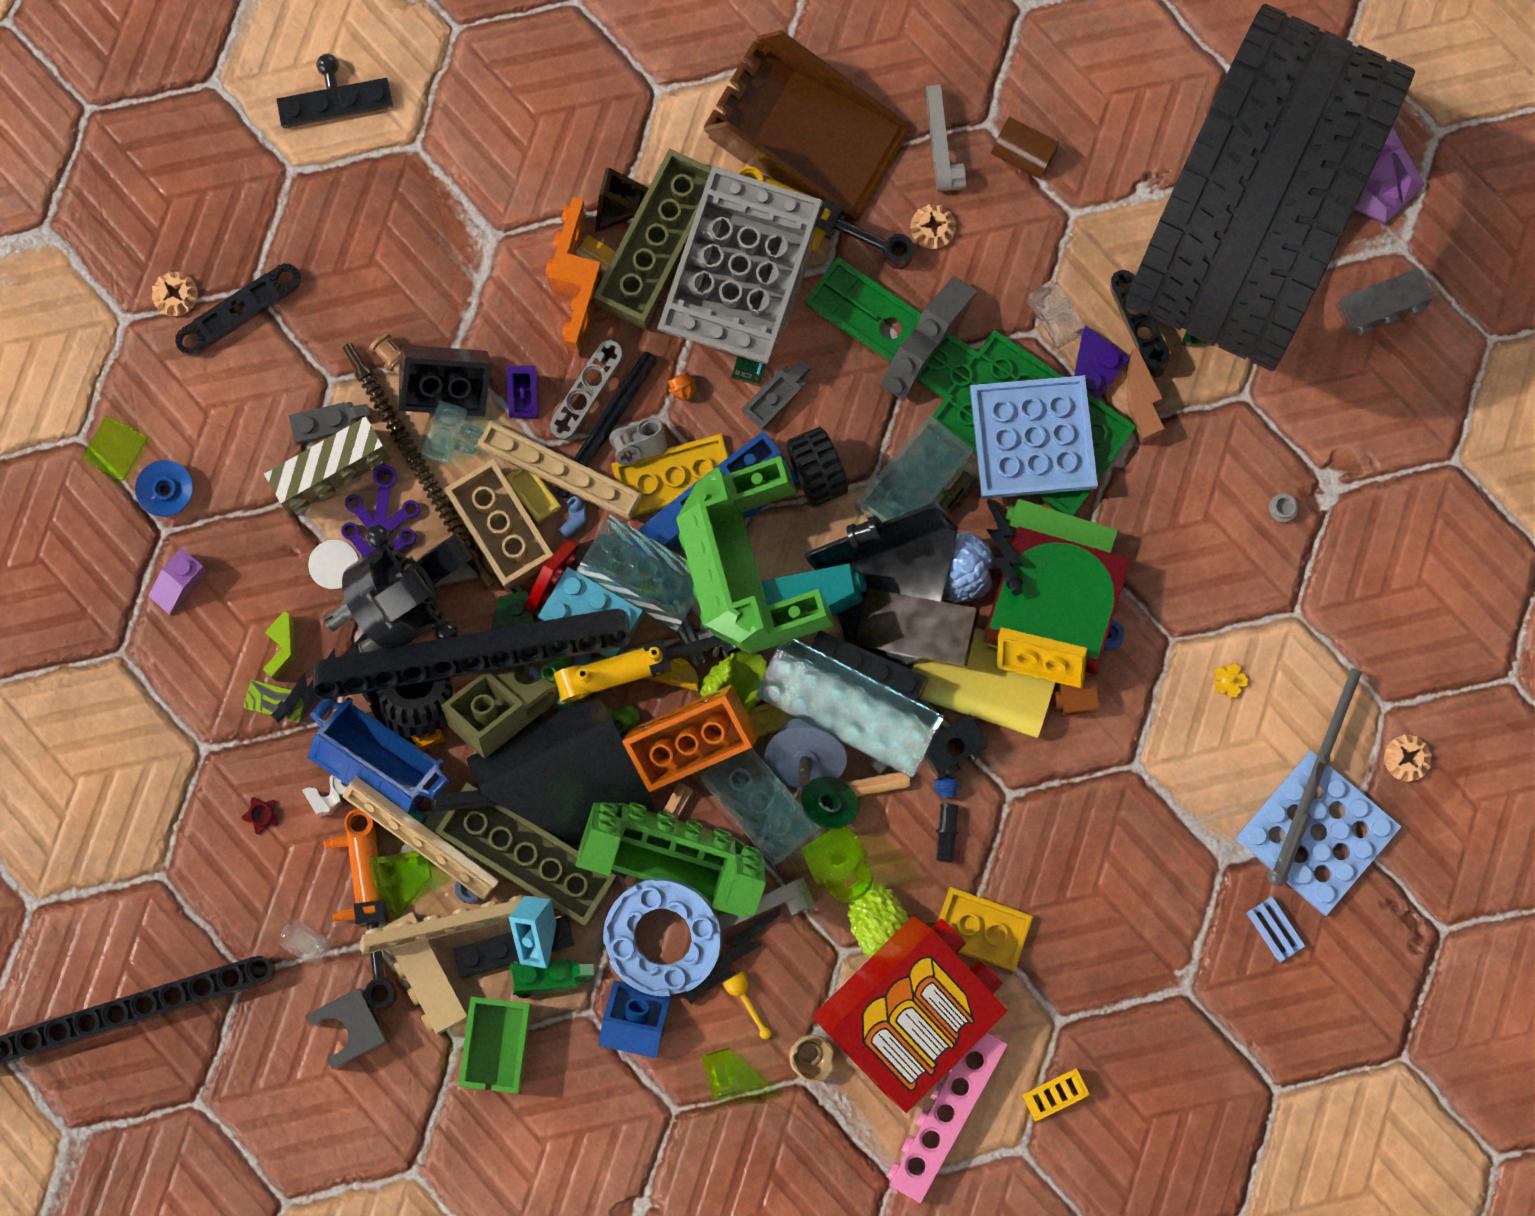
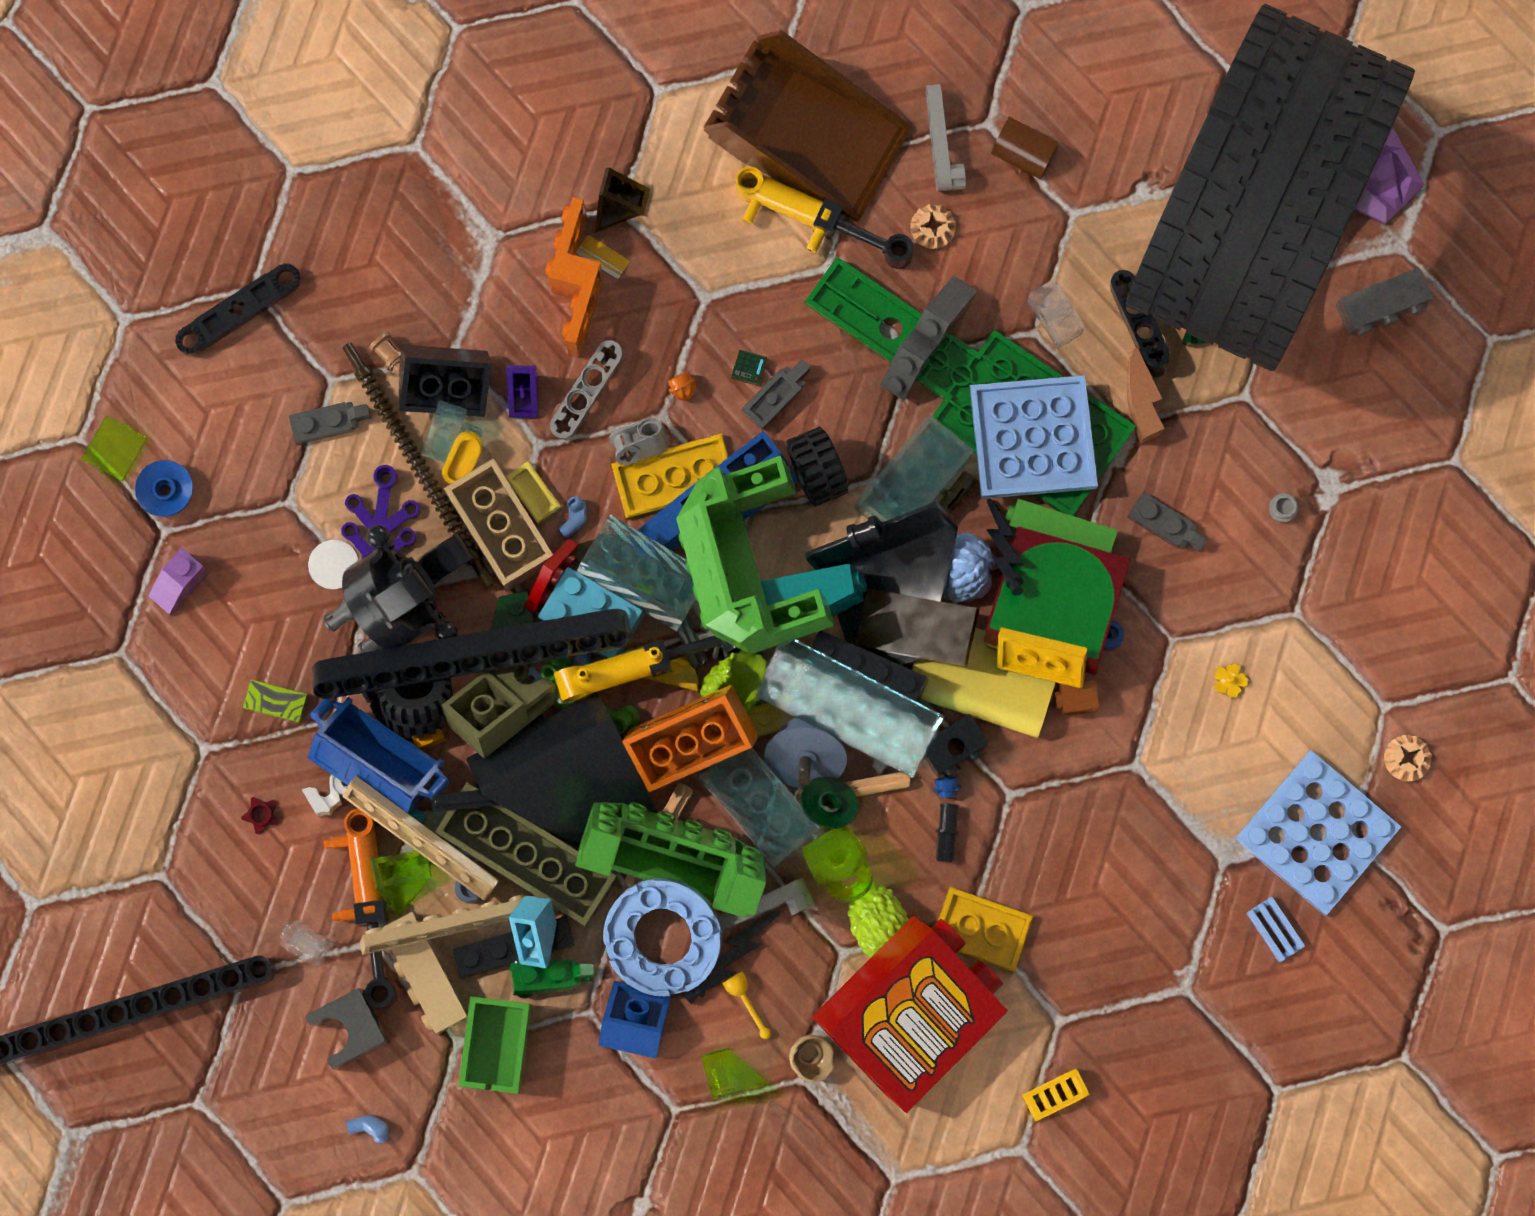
light nougat gear [151,271,198,316] -> none
lime slope [263,611,295,681] -> none
olive brick [264,417,390,515] -> none
black piece [270,633,368,723] -> none
black plate [276,53,393,128] -> none
tan tile [476,421,642,521] -> none
black axle [554,351,657,499] -> none
olive brick [593,148,711,330] -> none
light grey wedge [657,166,822,365] -> none
bright pink brick [886,1033,1008,1203] -> none
dark purple wing [1074,326,1130,400] -> none
dark grey bar [1266,668,1362,886] -> none
none -> medium blue arm [346,1115,390,1143]
none -> yellow tile [442,431,483,484]
none -> dark grey hinge [1127,492,1207,552]

